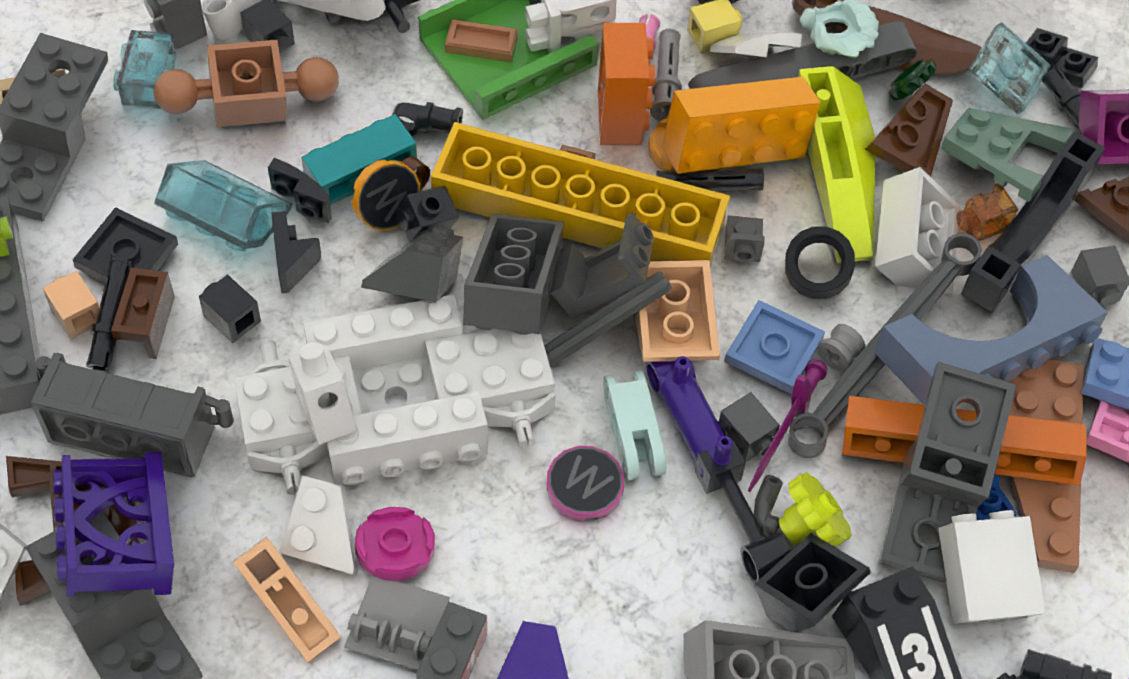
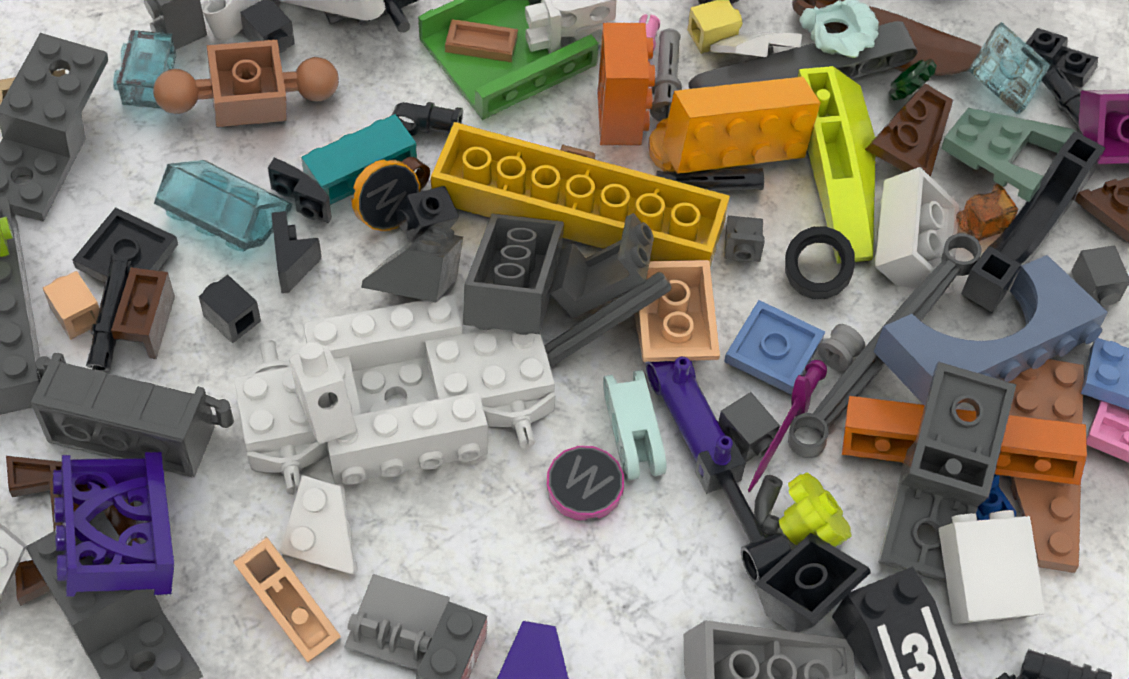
dark pink tile [355,506,435,581] -> none

